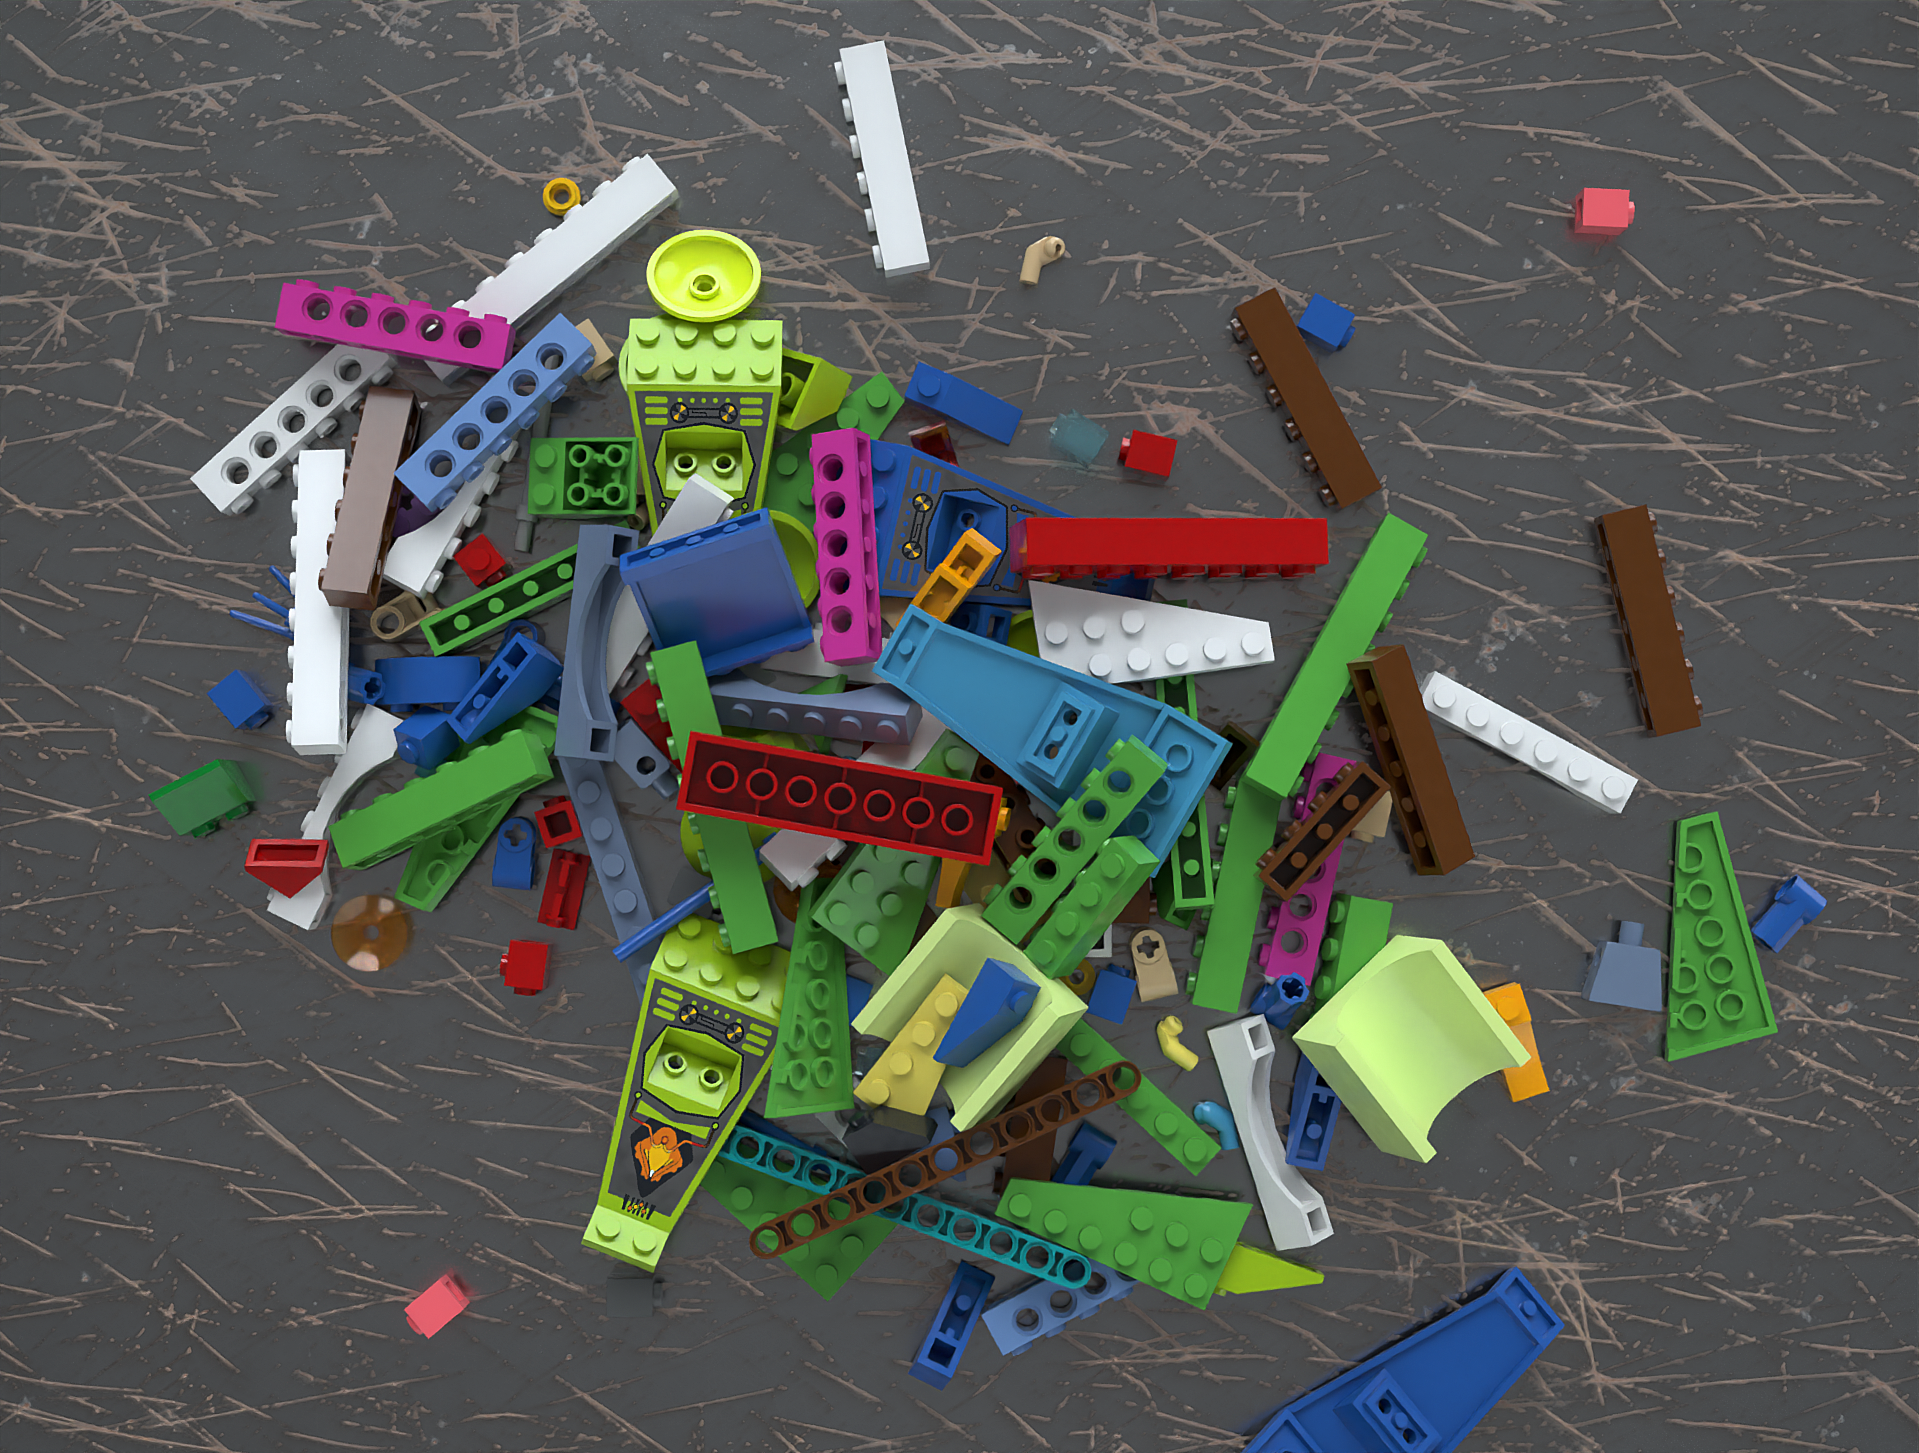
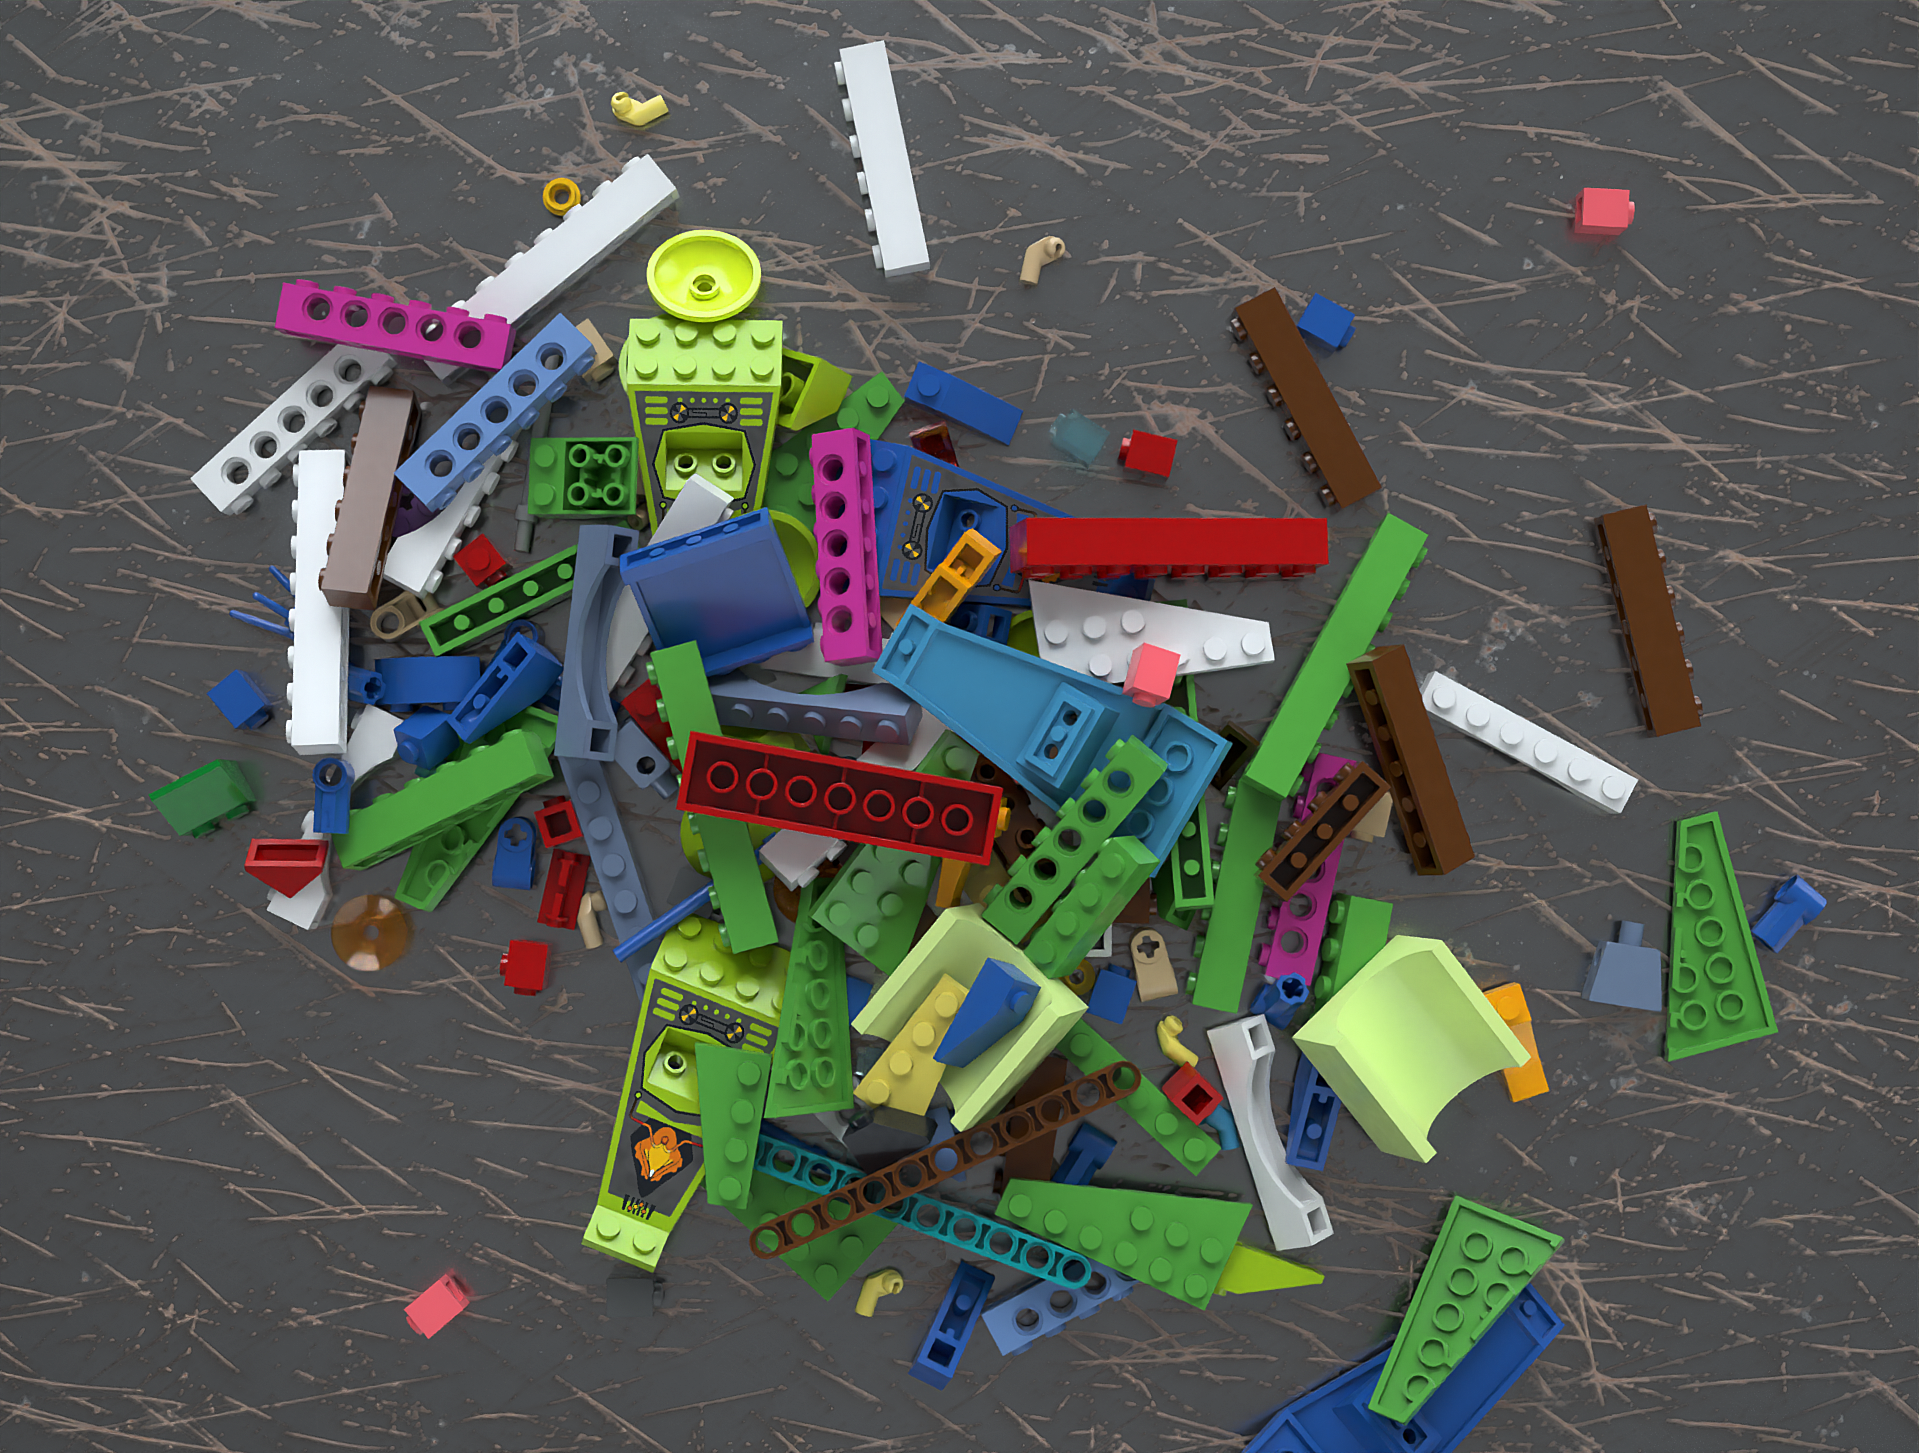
none -> blue piece [312,757,355,834]
none -> tan arm [577,890,607,949]
none -> light yellow arm [611,92,669,126]
none -> bright green wing [695,1042,773,1210]
none -> light yellow arm [855,1269,904,1317]
none -> coral brick [1122,642,1181,708]
none -> red brick [1161,1061,1224,1126]
none -> bright green wing [1367,1195,1565,1426]

